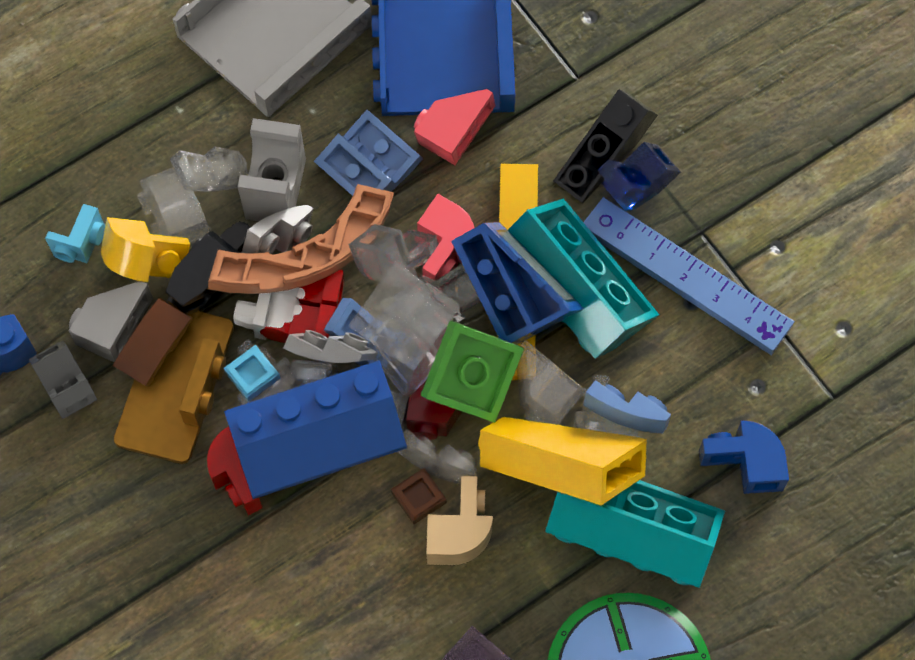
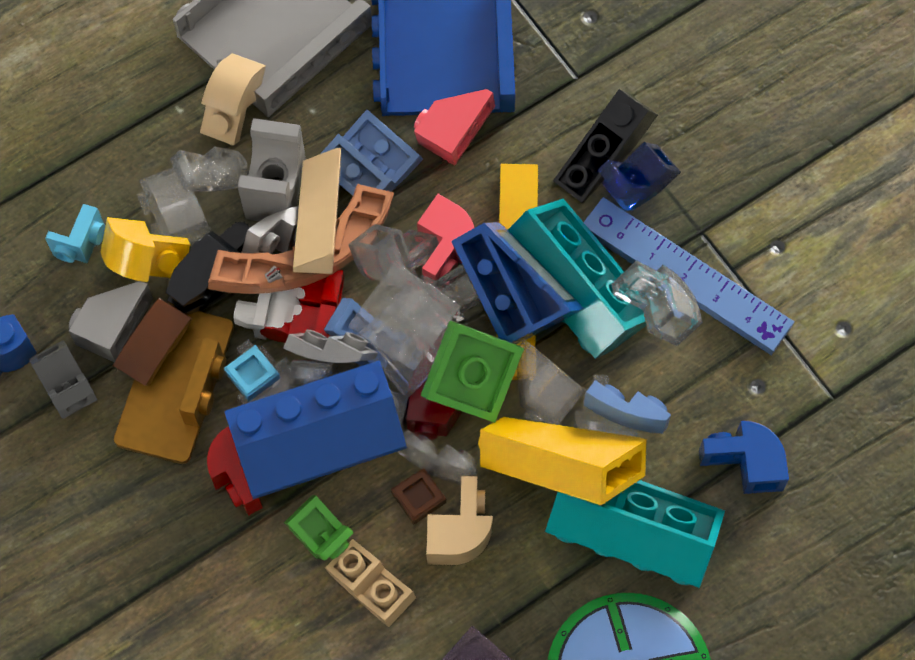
none -> tan brick [200,53,266,146]
none -> light grey piece [264,266,282,283]
none -> bright green bracket [284,495,354,560]
none -> tan slope [293,148,341,274]
none -> tan slope [325,539,416,627]
none -> clear brick [611,260,703,346]

